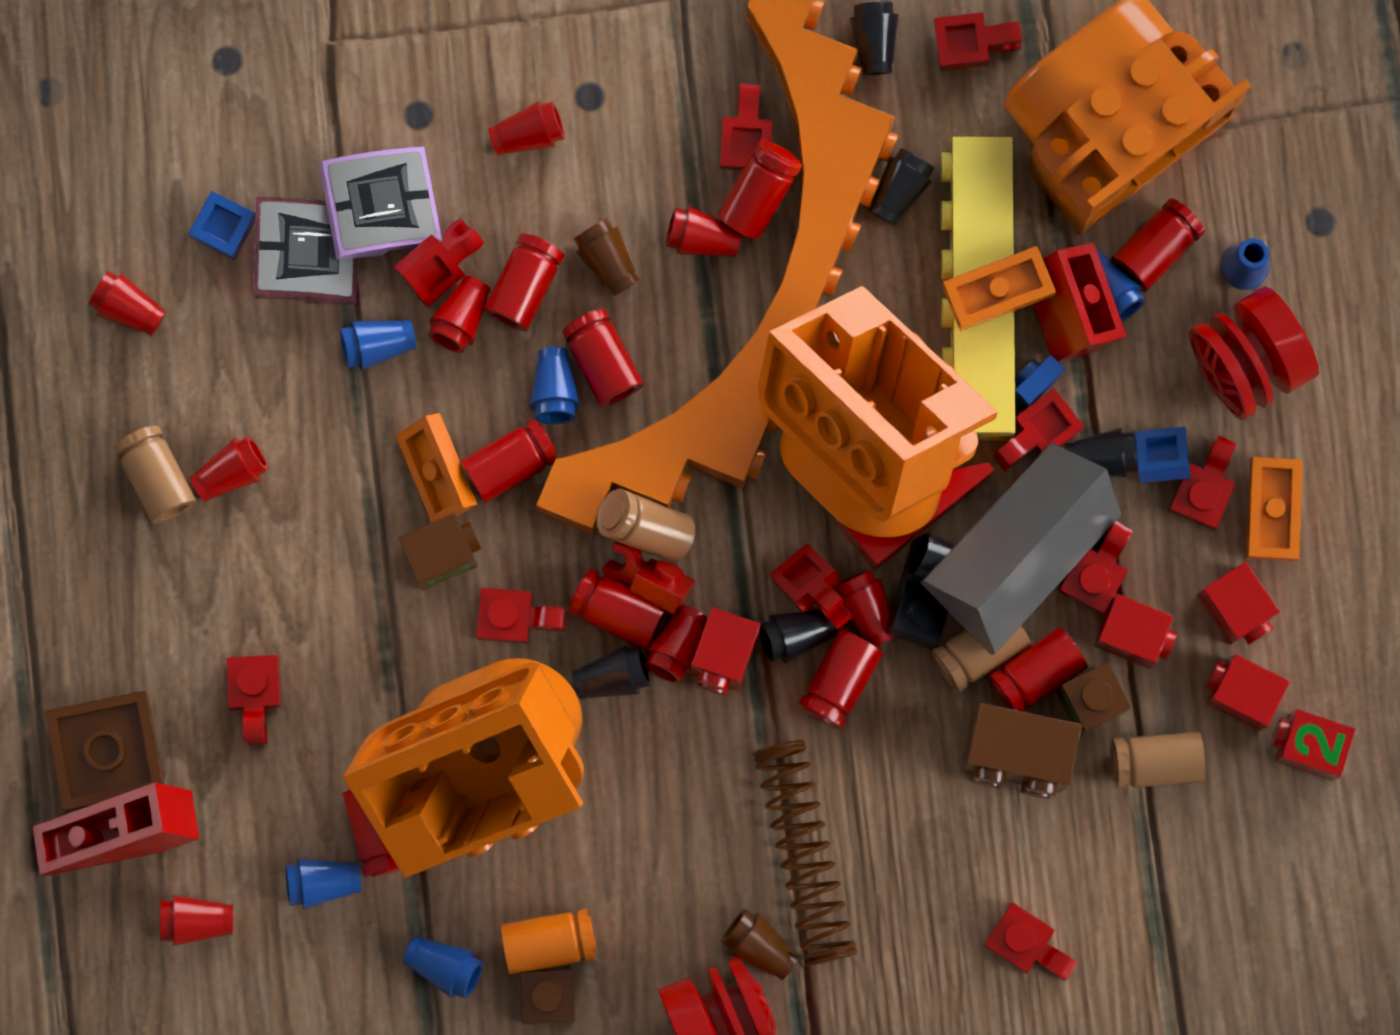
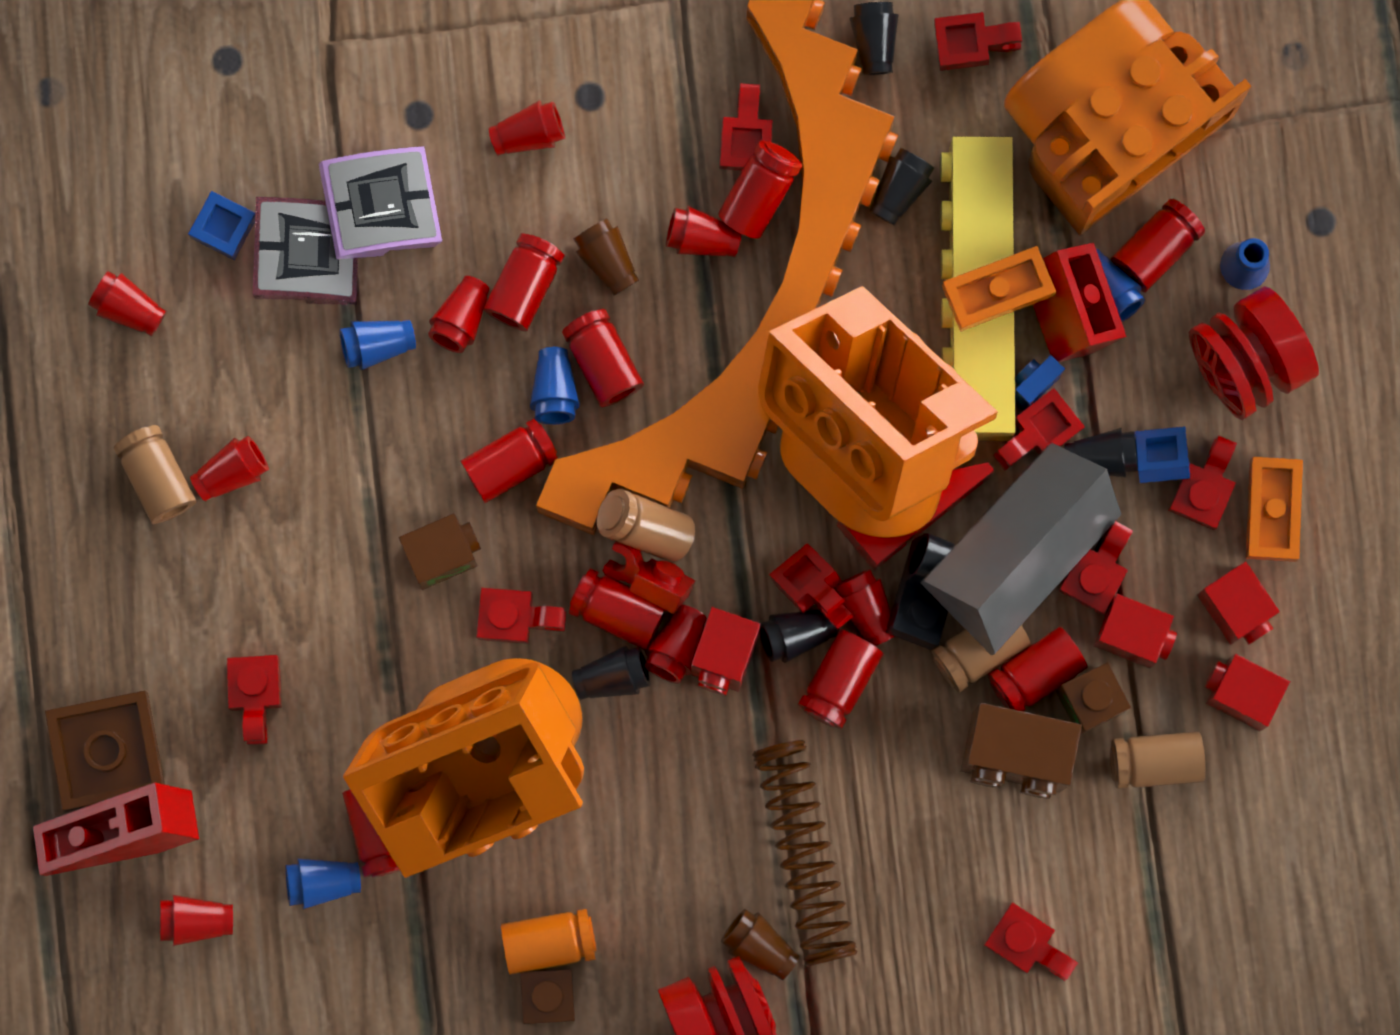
red plate [394,218,484,307] -> none
orange plate [395,413,478,523] -> none
blue cone [403,936,483,999] -> none
red brick [1271,709,1356,781] -> none

